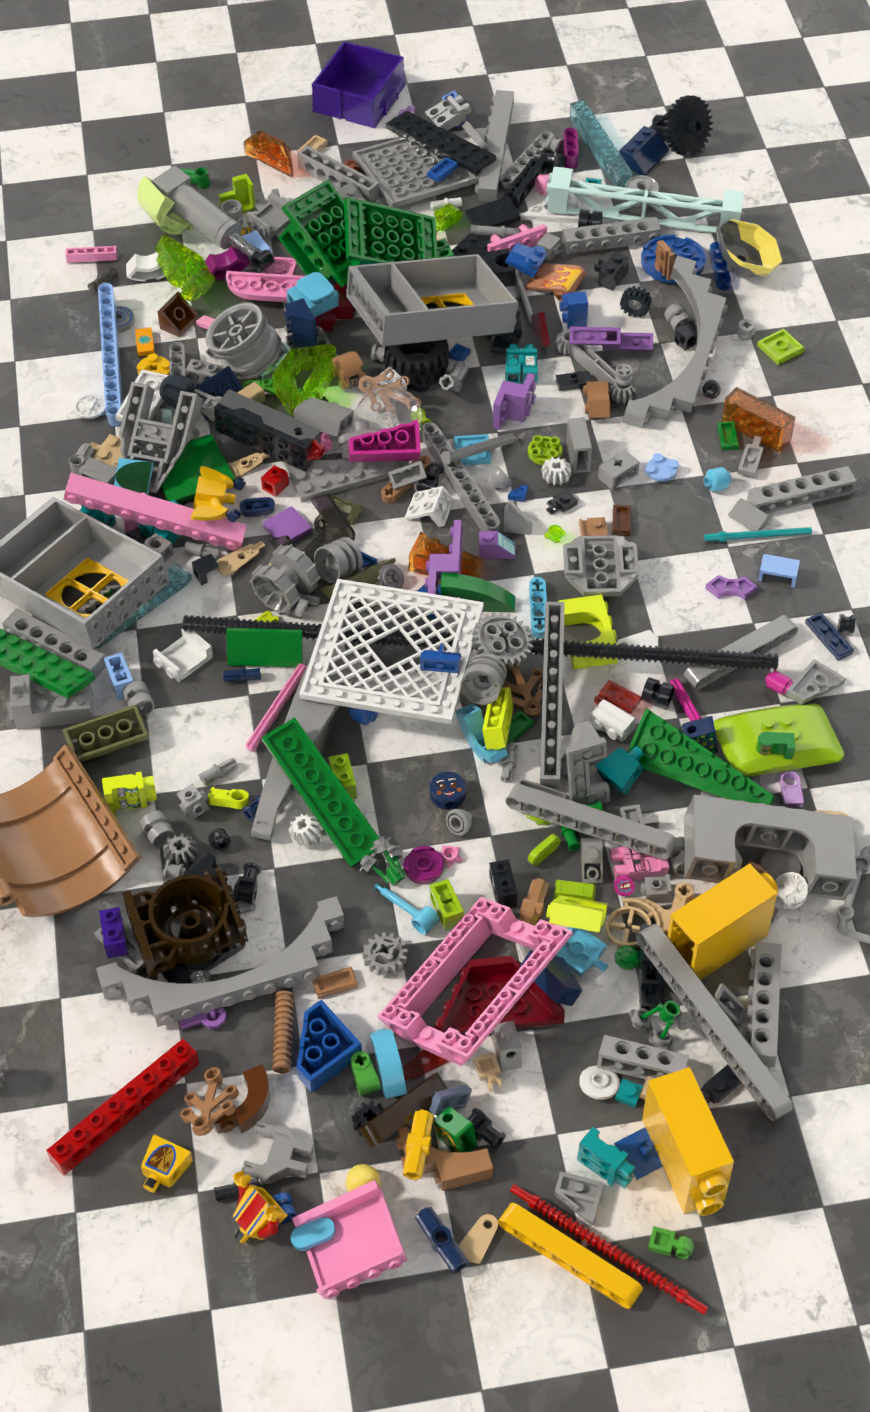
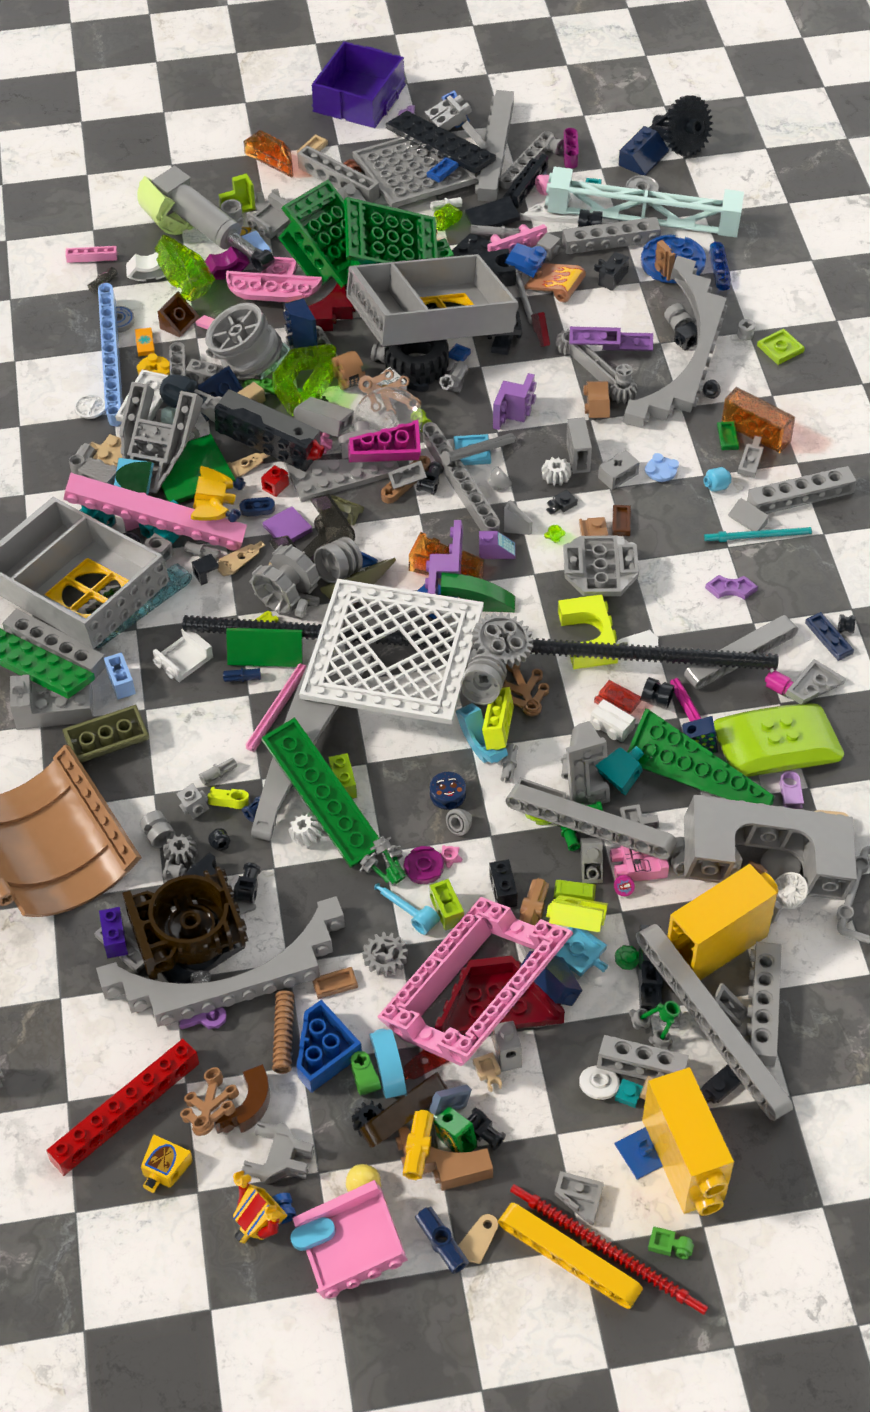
neon yellow hips [102,772,157,815] -> none
light grey wheel [122,681,155,717] -> none
green piece [180,167,210,189] -> none
black pin [214,1178,260,1201] -> none
medium azure brick [287,272,339,318] -> none
blue head [348,707,378,725] -> none
light grey gear [377,564,404,589] -> none
white bracket [405,486,454,527] -> none
blue panel [420,643,461,674] -> none
teal hips [505,344,538,384] -> none
green tile [507,710,534,744] -> none
blue tile [508,485,528,502] -> none
lime tile [527,834,561,866] -> none
lime tile [528,435,563,465] -> none
medium azure beam [529,577,547,638] -> none
black piece [534,151,566,170] -> none
light grey brick [540,601,565,788] -> none
black plate [556,370,592,391] -> none
blue brick [559,291,588,329] -> none
clear light blue brick [569,100,633,188] -> none
teal hips [577,1127,635,1189] -> none
tan piece [606,882,694,948] -> none
black bush [620,286,652,318] -> none
light grey brick [640,874,672,903] -> none
rock [716,219,782,277] -> none
green leg [756,732,795,760] -> none
light blue panel [758,554,800,588] -> none

